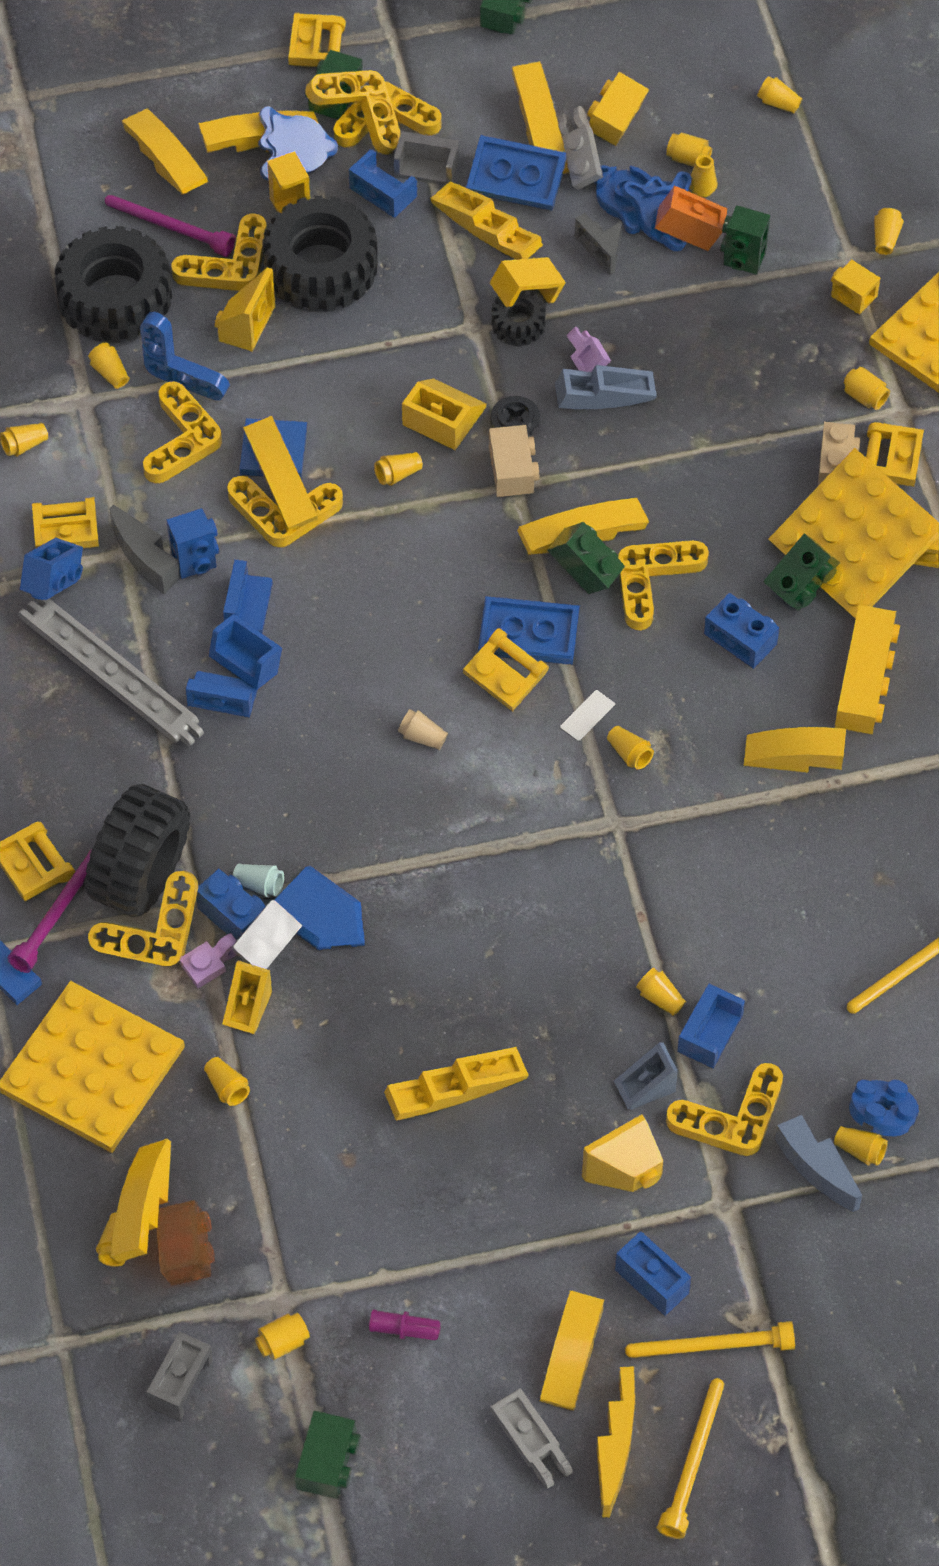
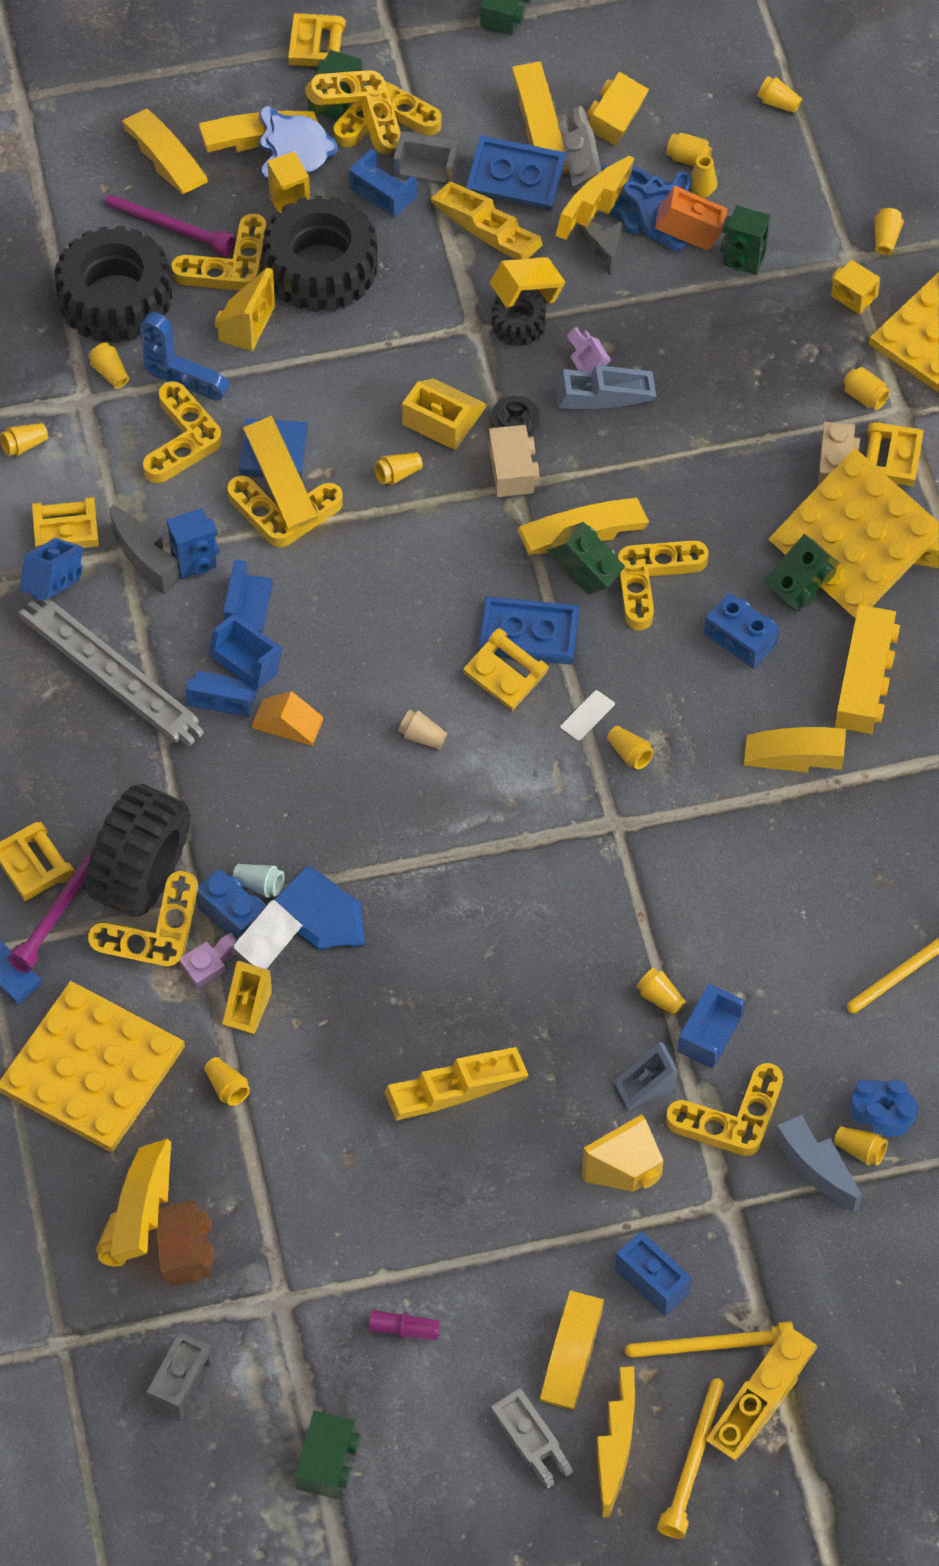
yellow brick [255,1313,310,1360] -> none
none -> light orange slope [252,691,323,746]
none -> yellow slope [555,156,634,240]
none -> yellow slope [706,1325,818,1461]

